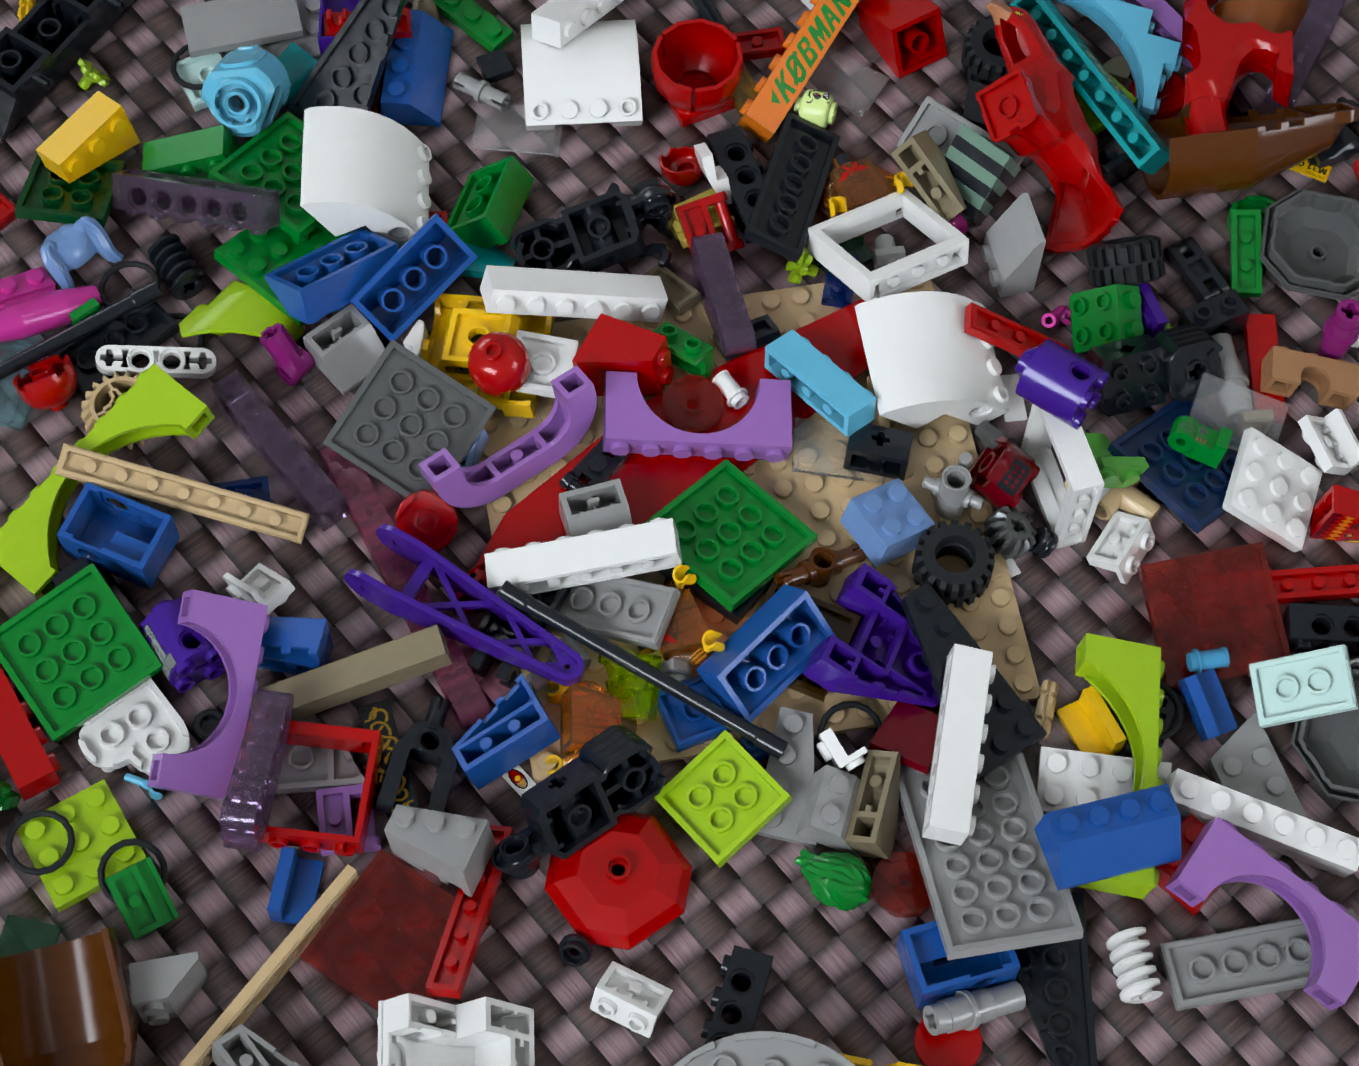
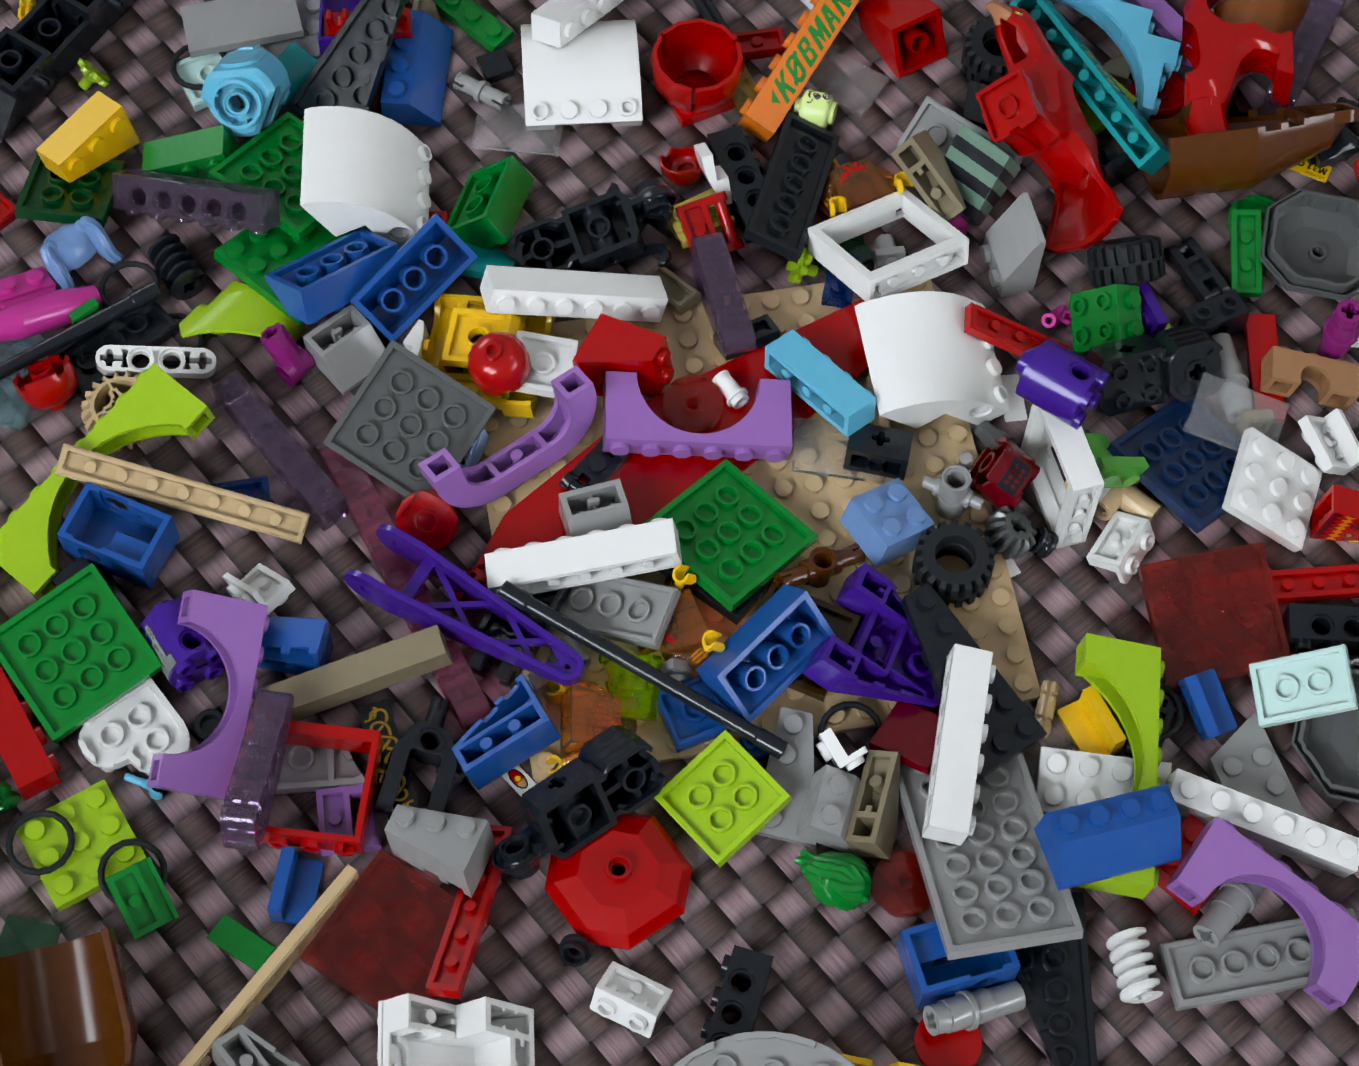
light grey slope [129,951,208,1026] -> none
green bracket [652,321,714,381] -> none
green leg [1167,416,1233,469] -> none
dark azure pin [1186,647,1230,674] -> none
none -> green sticker [206,914,275,972]
none -> light grey piece [1193,882,1265,948]

